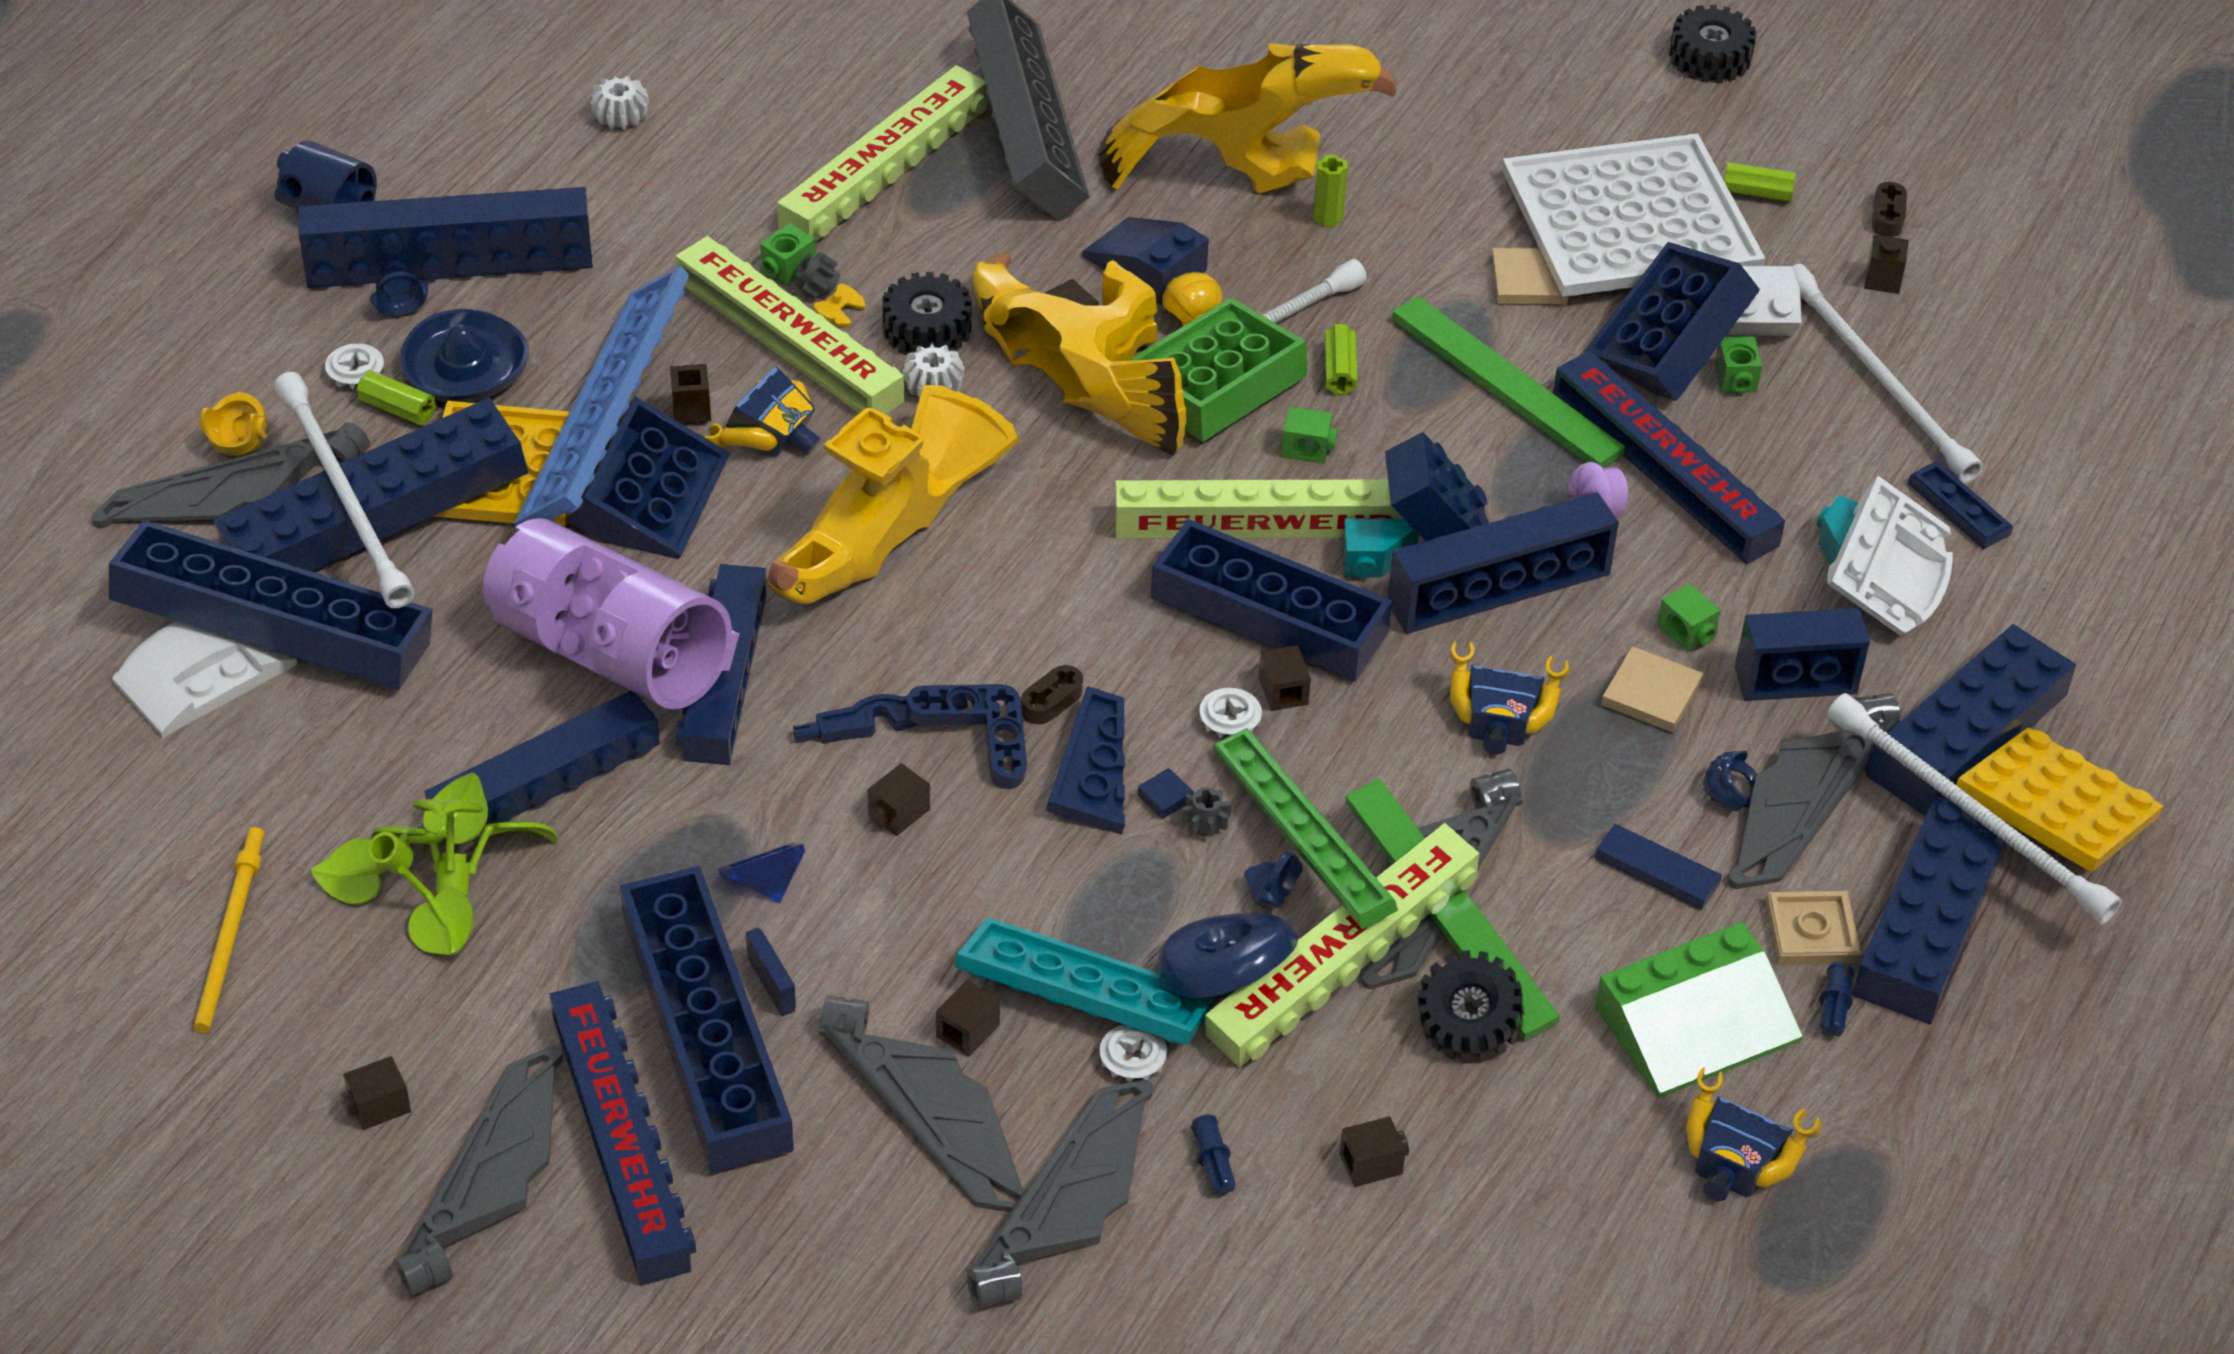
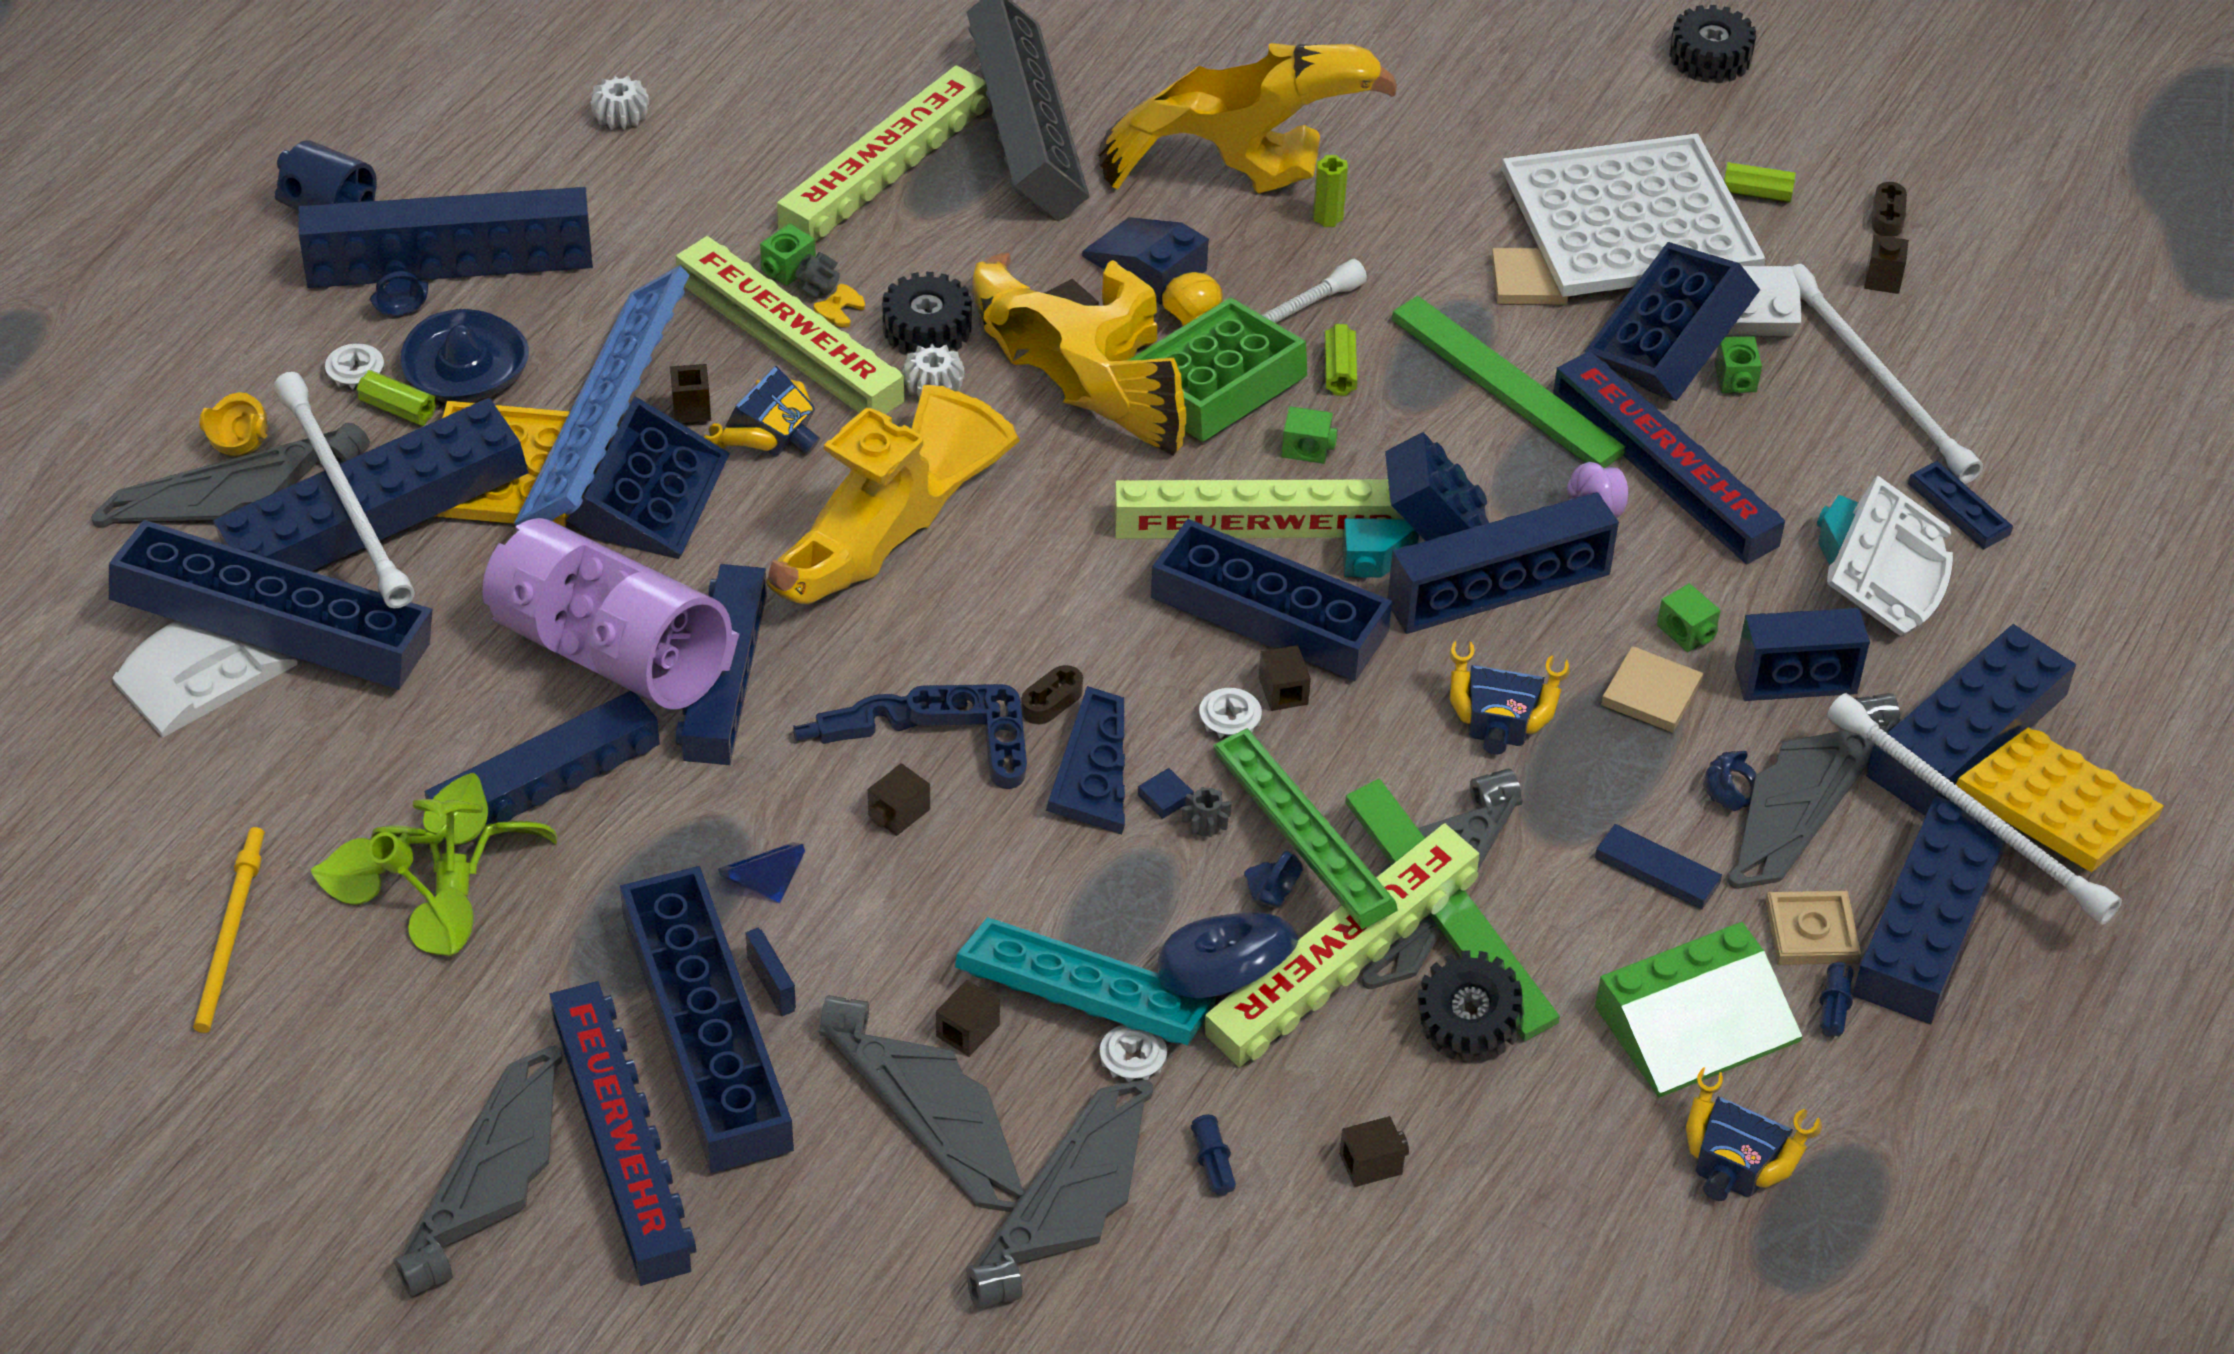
dark brown brick [340,1056,411,1130] -> none

